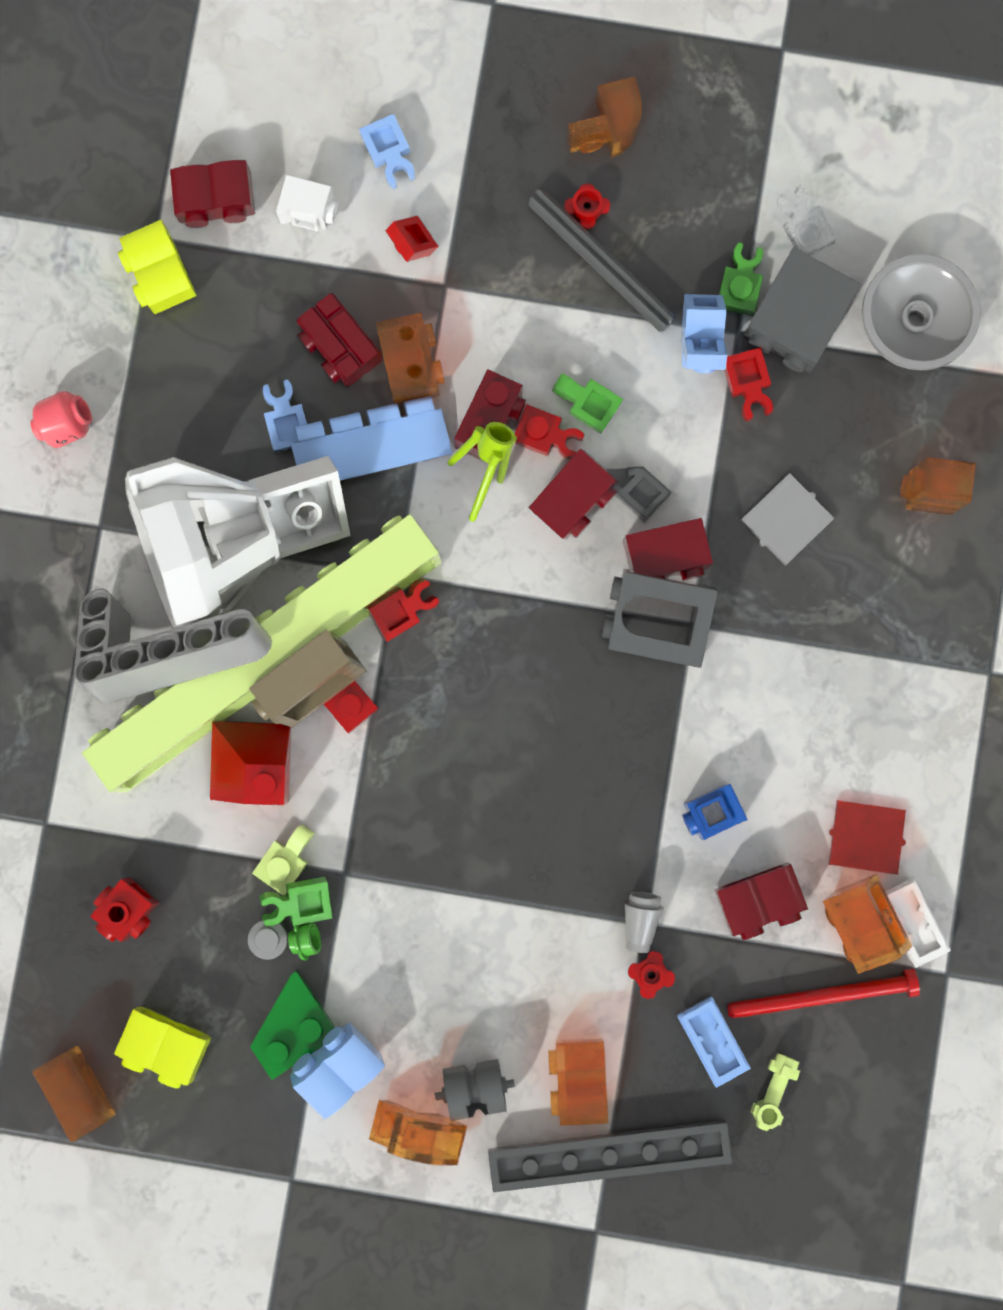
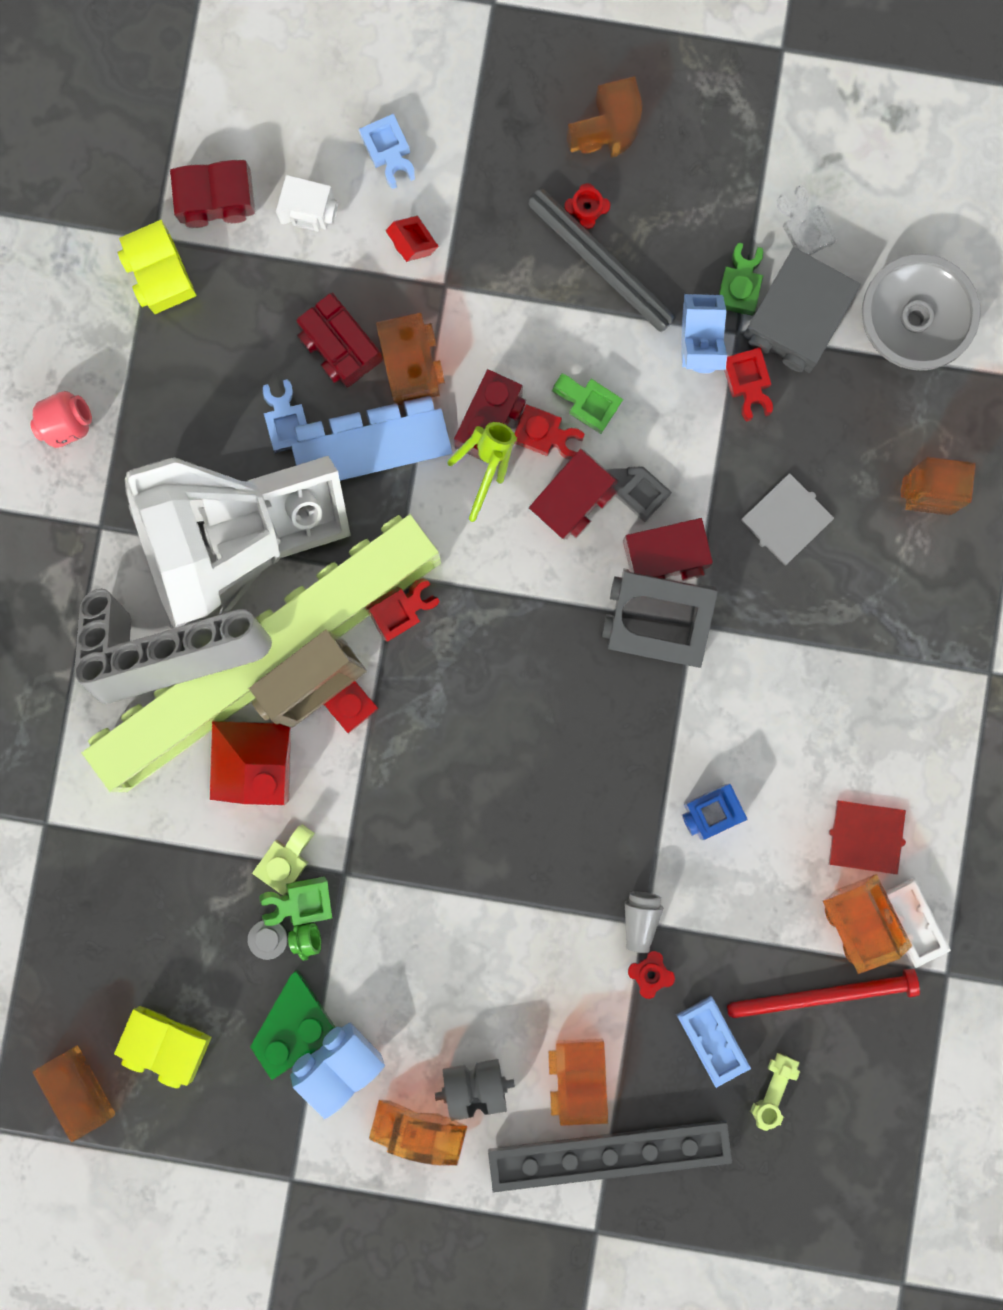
red brick [90,877,159,942] -> none
dark red brick [714,862,808,940] -> none

